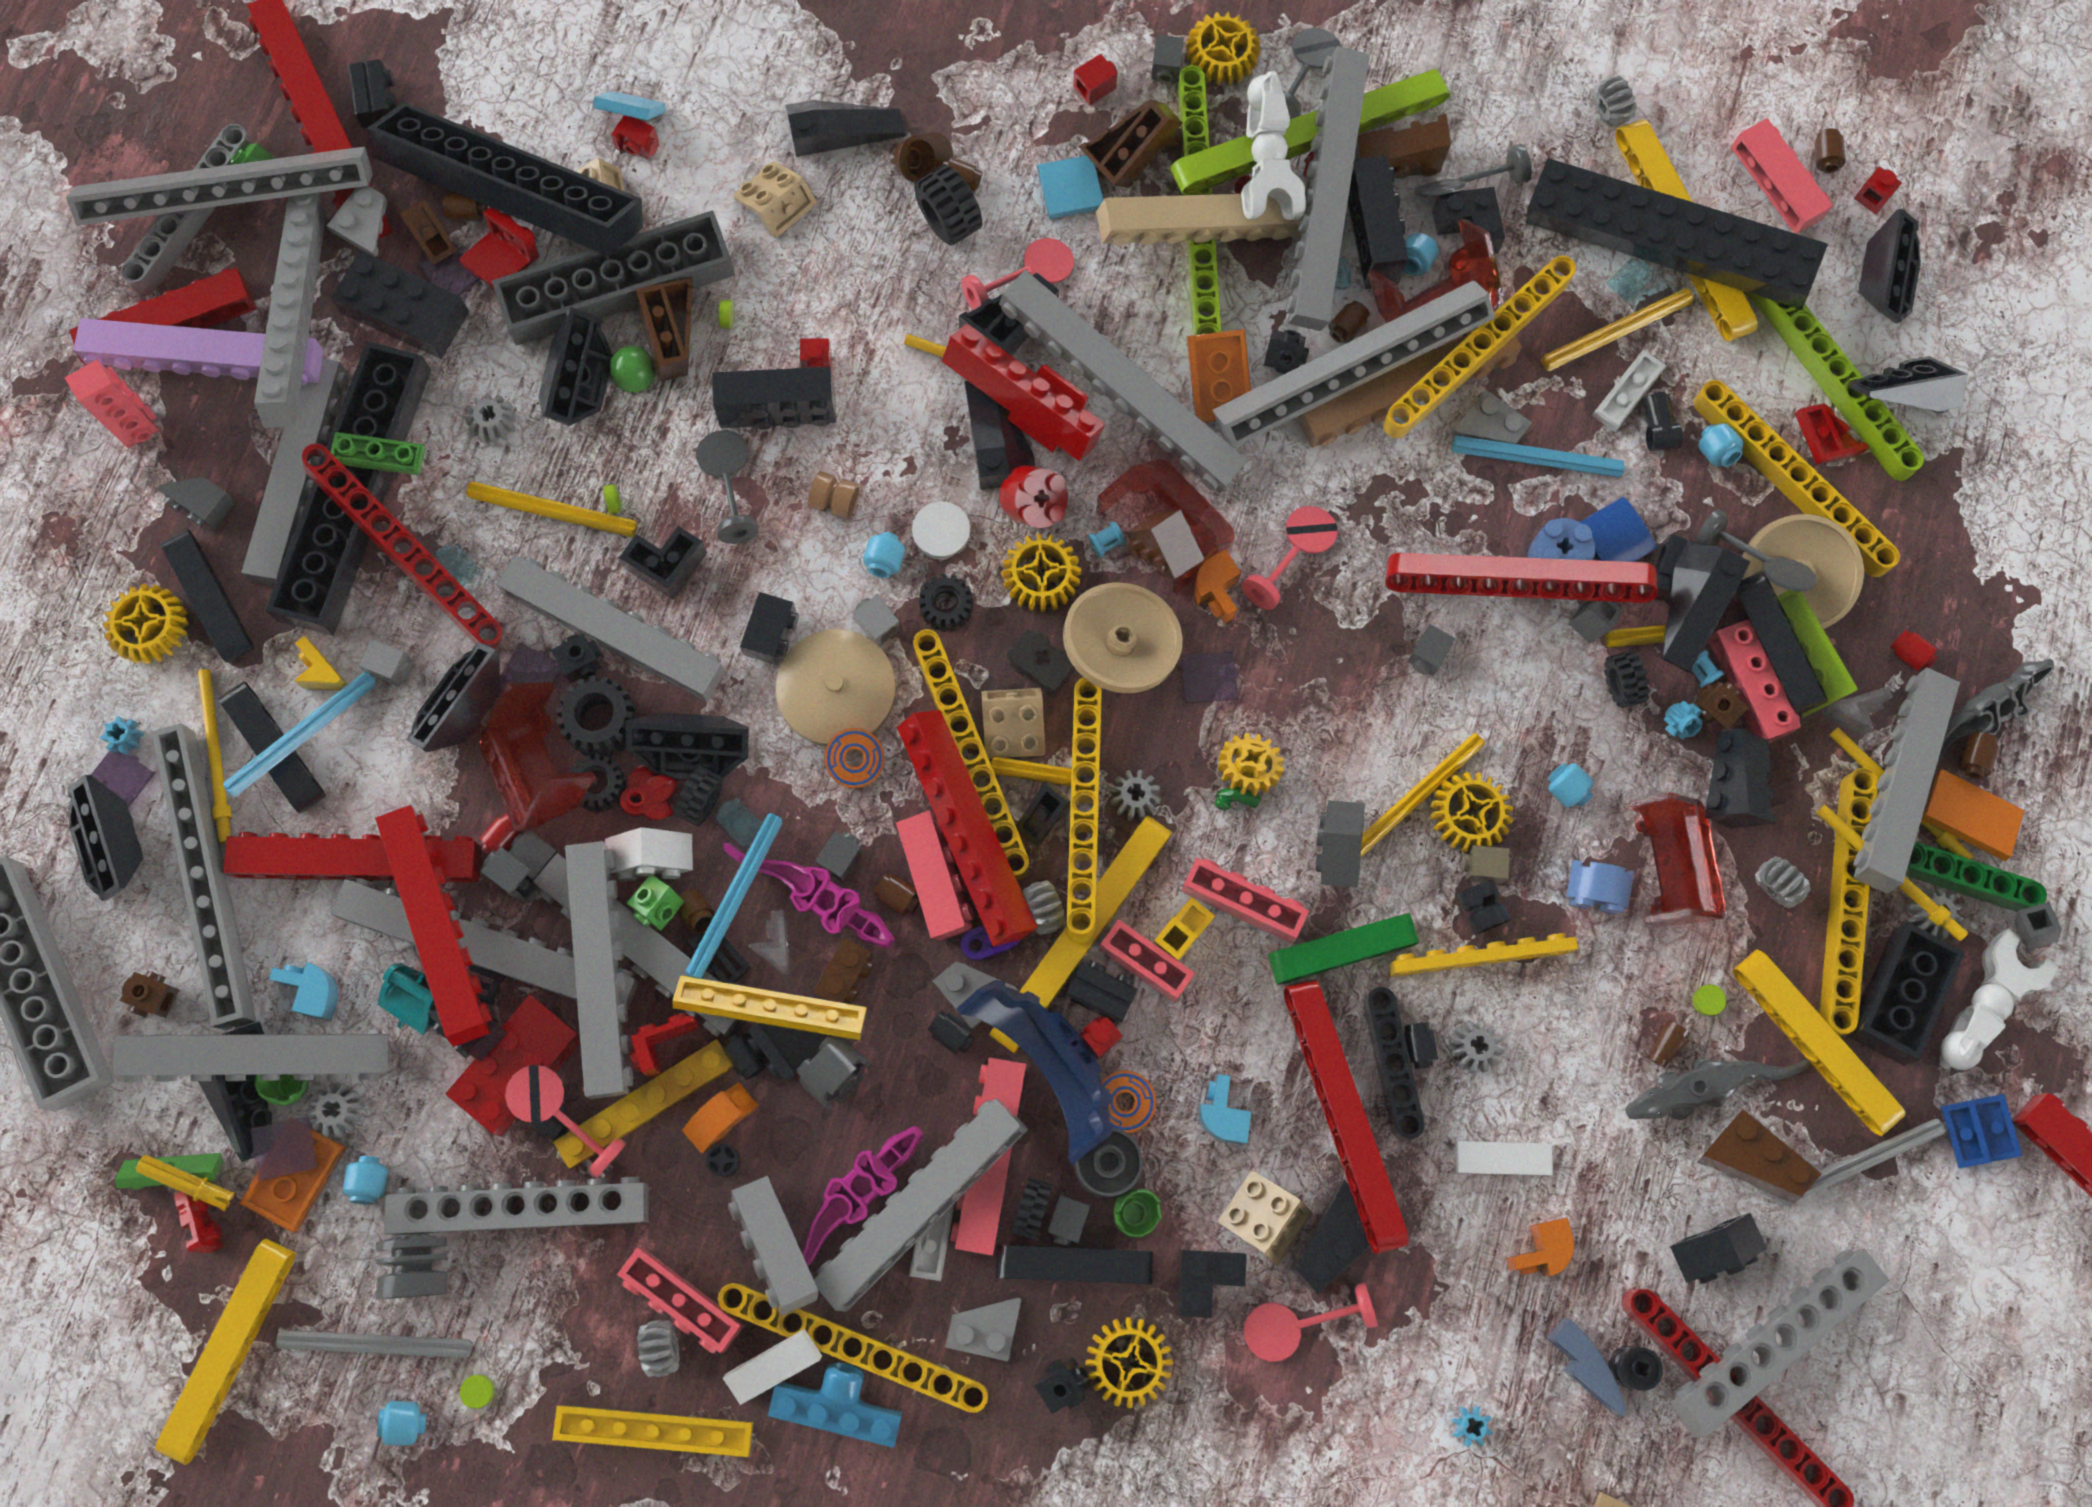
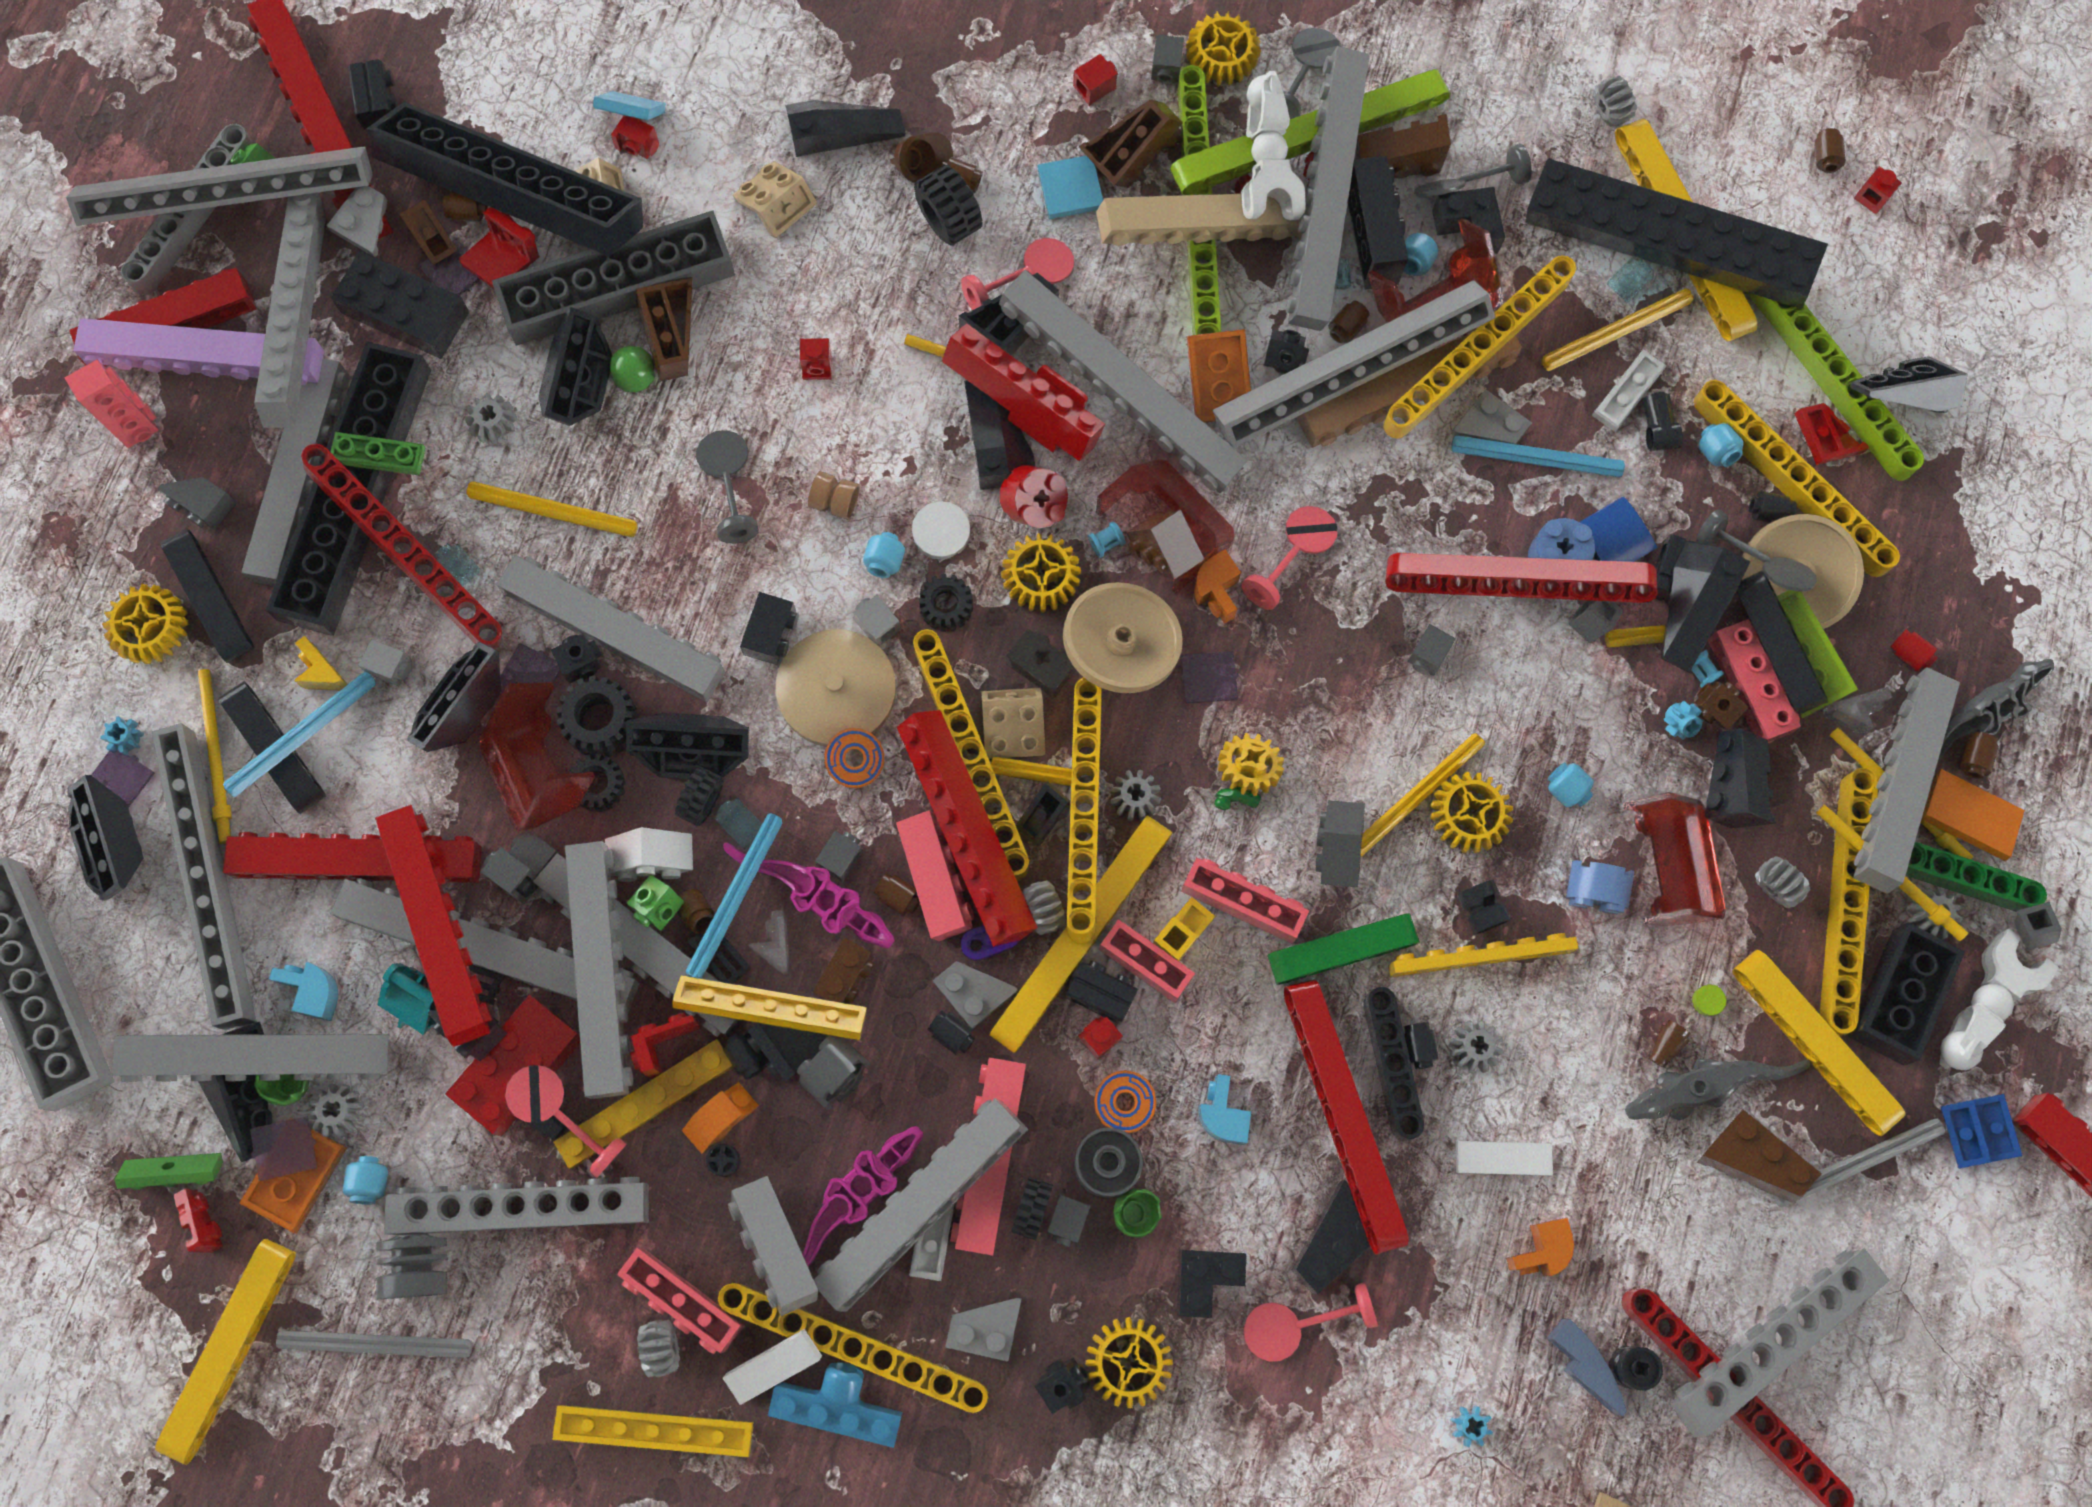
reddish brown brick [120,970,180,1018] -> none
yellow axle [136,1155,235,1212] -> none
medium azure head [376,1401,426,1446] -> none
lime tile [460,1374,495,1409] -> none
red brick [479,813,524,855] -> none
lime tile [604,484,622,515] -> none
black brick [619,526,707,600] -> none
red plate [620,765,677,821] -> none
black brick [712,366,837,430] -> none
lime tile [718,300,734,329] -> none
dark blue windscreen [956,980,1113,1164] -> none
black beam [996,1245,1153,1284] -> none
tan bracket [1218,1171,1313,1266] -> none
dark tan brick [1461,845,1510,884] -> none
black tyre [1604,650,1650,708] -> none
black brick [1670,1213,1767,1284] -> none
coral brick [1731,118,1833,234] -> none
black wedge [1858,208,1921,324] -> none
none -> black brick [1748,491,1797,523]

